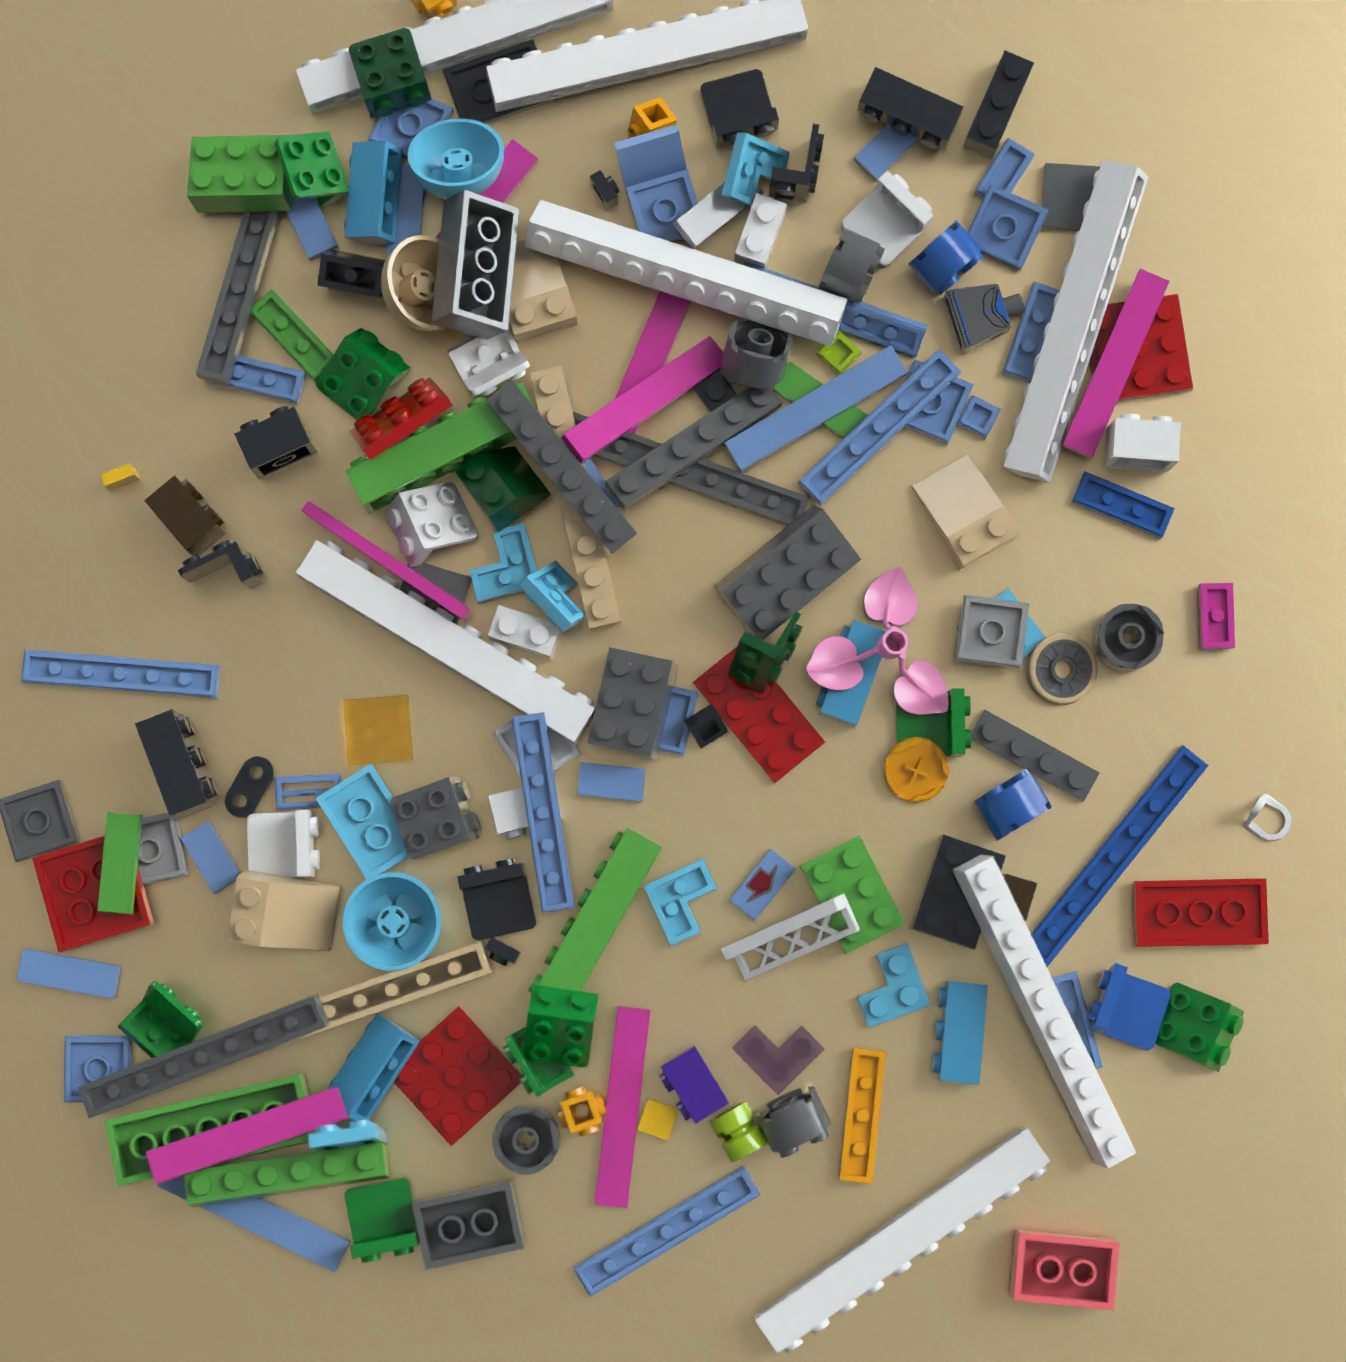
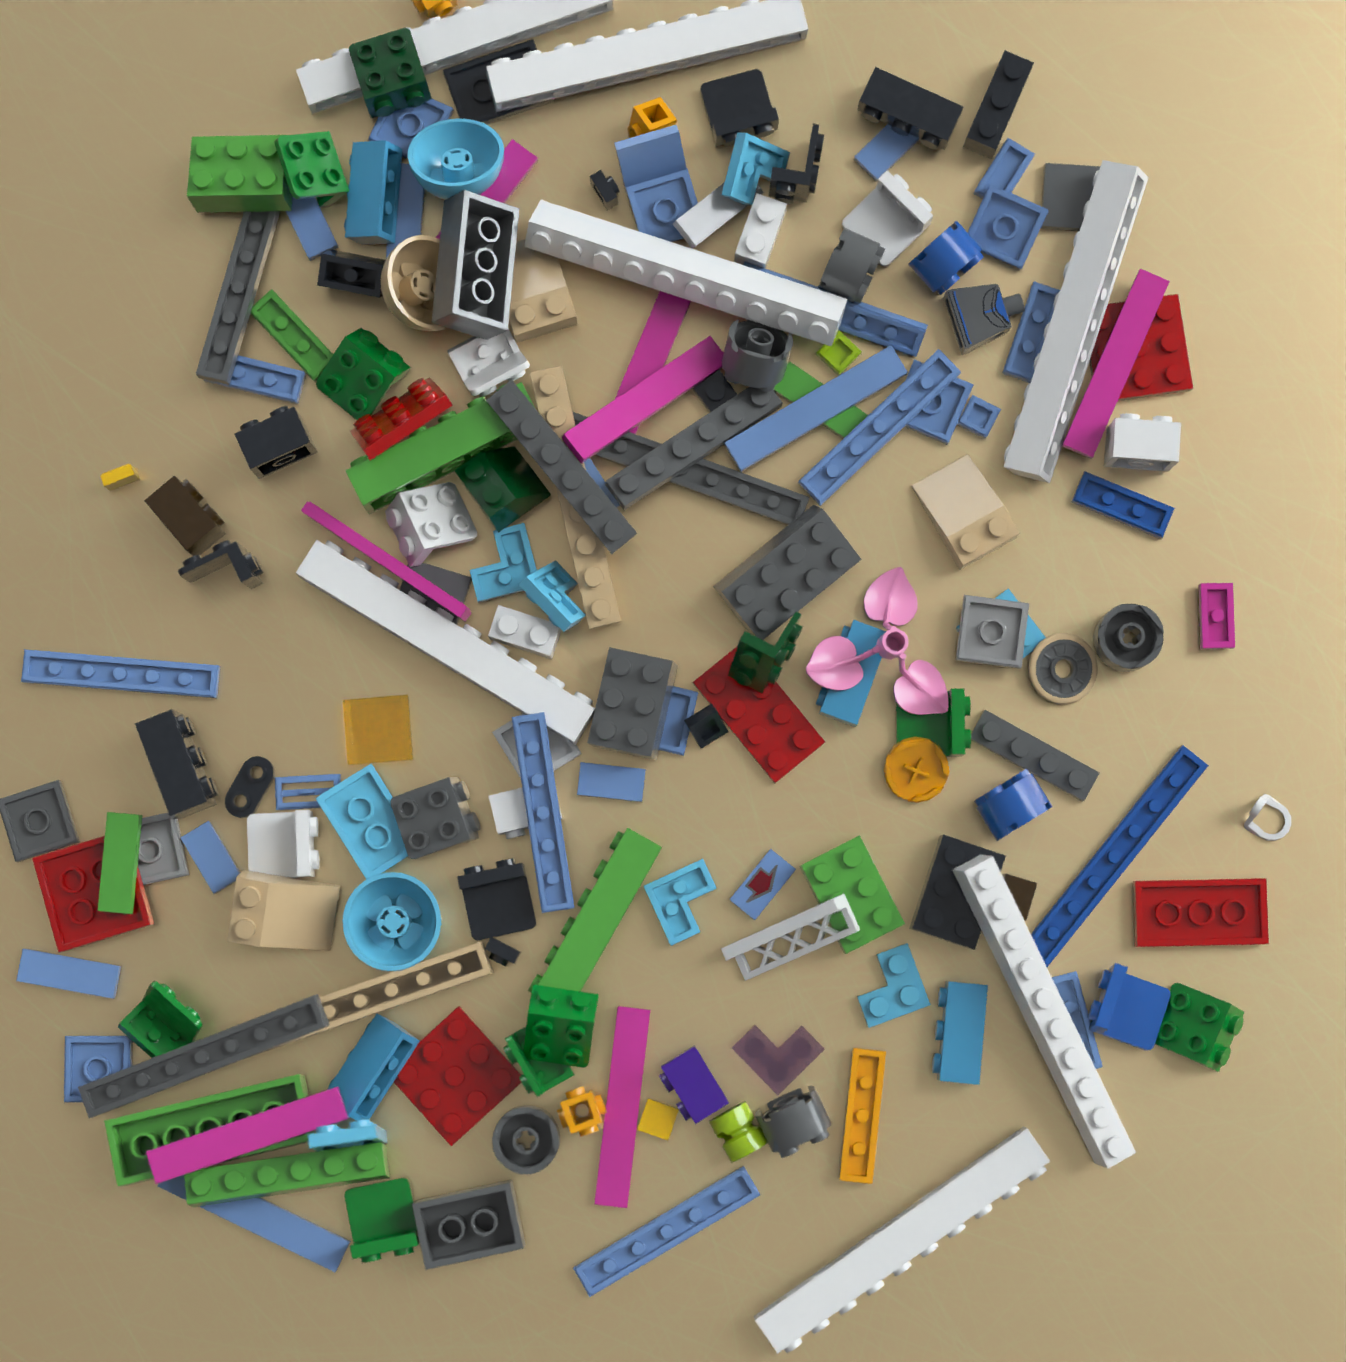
coral brick [1009,1229,1120,1310] -> none

